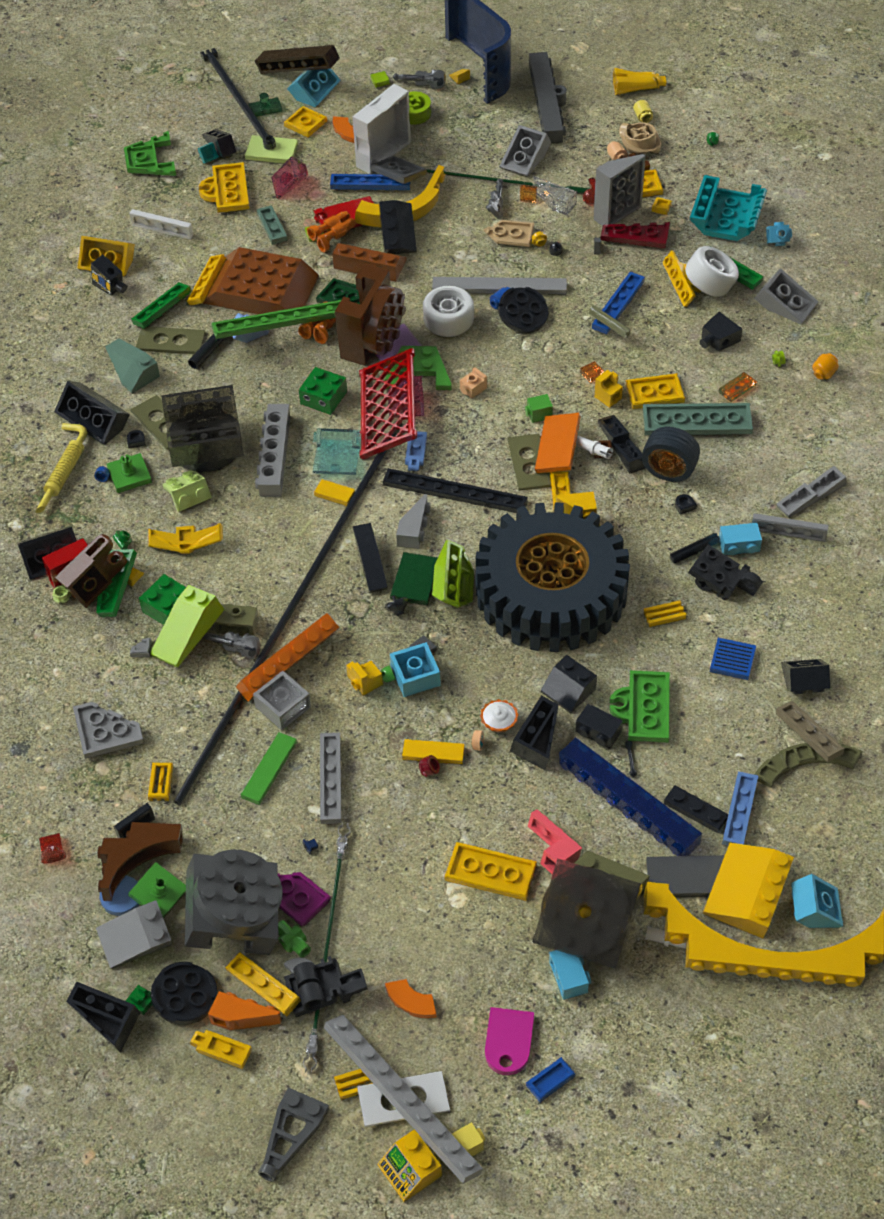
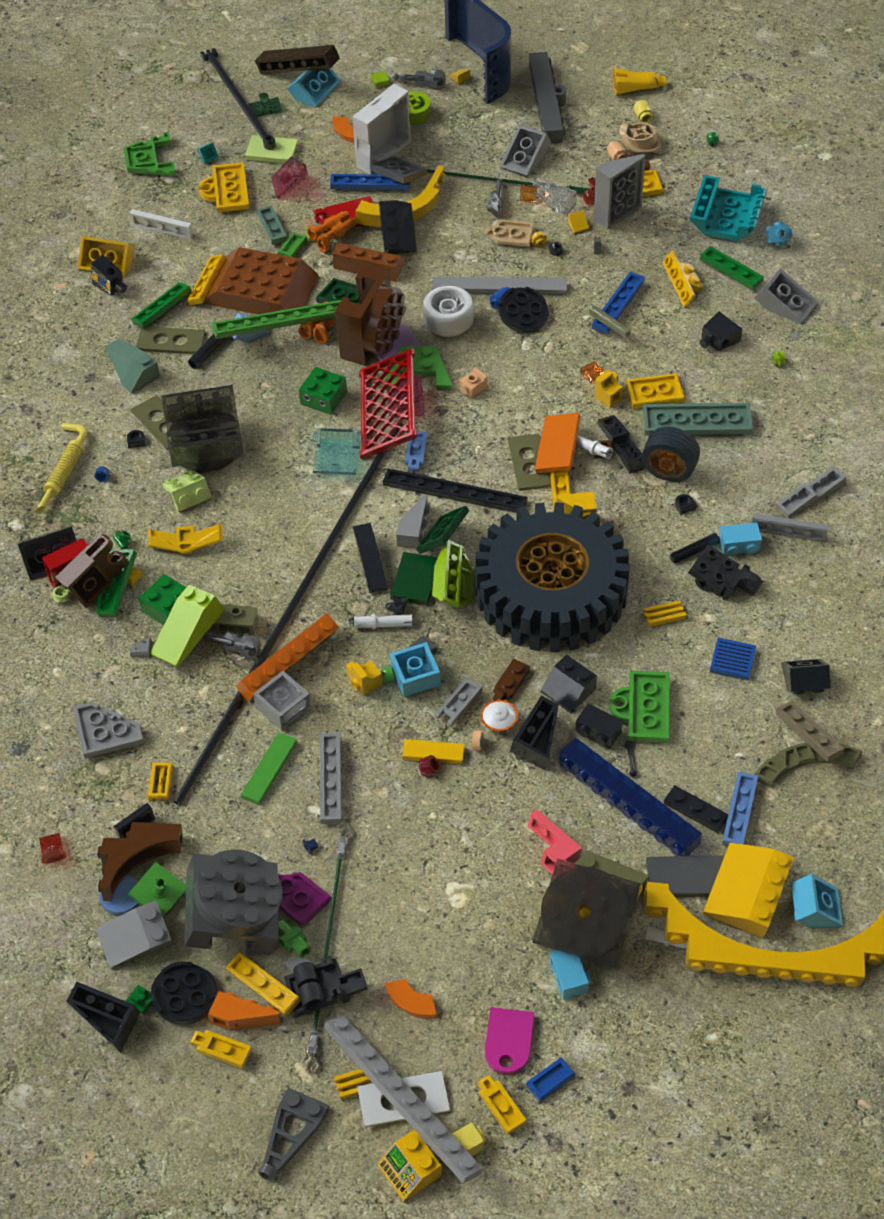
black slope [54,381,130,445] -> none
bright green tile [106,453,152,493] -> none
black slope [202,129,237,159] -> none
light grey brick [255,404,290,497] -> none
yellow tile [284,106,327,138] -> none
yellow tile [314,479,355,506] -> none
yellow tile [444,842,537,901] -> none
bright green brick [525,394,553,423] -> none
dark red wing [600,222,670,249] -> none
yellow tile [651,197,672,215] -> none
white wheel [685,246,739,297] -> none
clear orange tile [719,372,757,402] -> none
light orange head [812,353,839,380] -> none
none -> bright green tile [277,232,308,258]
none -> white pin [354,614,412,630]
none -> dark green tile [416,506,470,554]
none -> light grey hinge [435,678,482,726]
none -> yellow hinge [477,1075,527,1136]
none -> reddish brown hinge [492,659,531,701]
none -> yellow slope [568,211,589,234]

